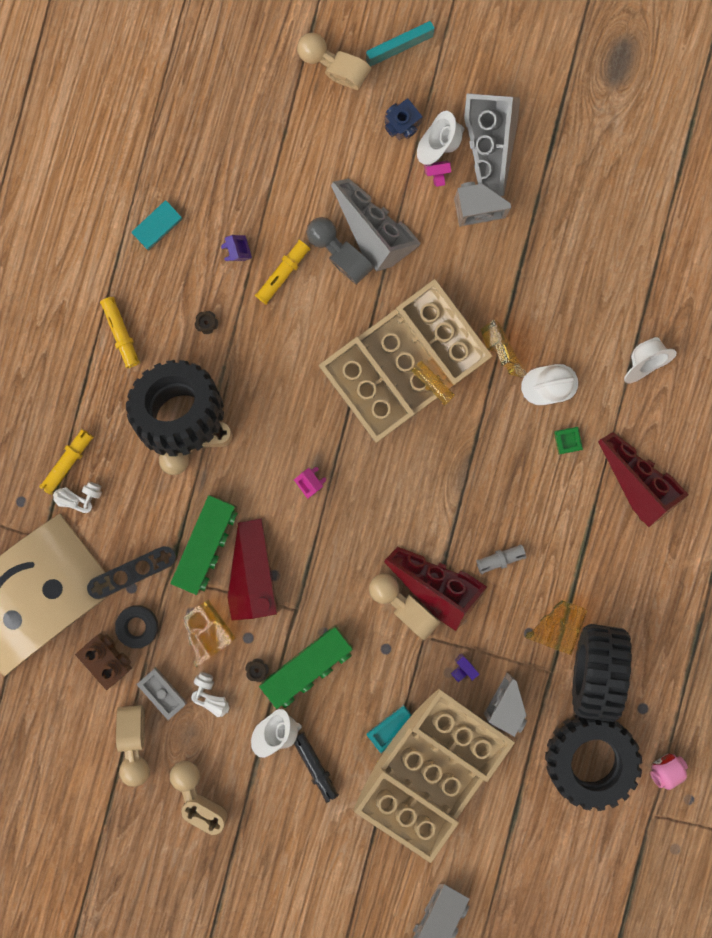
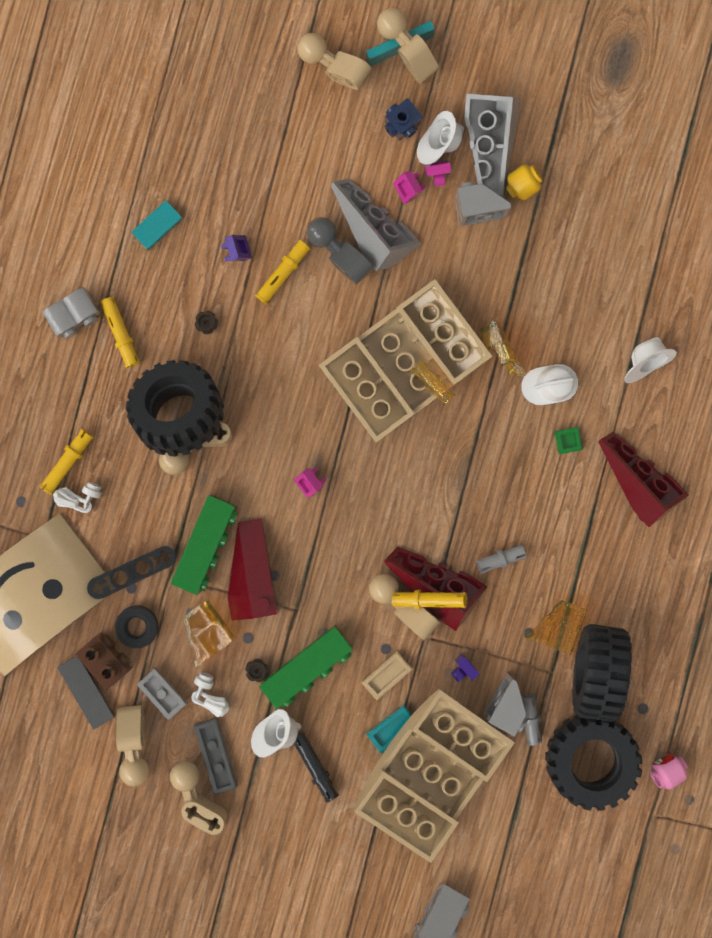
none -> light grey brick [42,287,101,339]
none -> dark grey tile [57,656,115,729]
none -> dark grey tile [194,718,238,795]
none -> tan tile [361,651,413,700]
none -> tan beam [377,8,439,84]
none -> yellow pin [392,590,467,609]
none -> dark pink tile [393,170,426,204]
none -> yellow head [506,164,543,201]
none -> light grey pin [521,694,542,745]

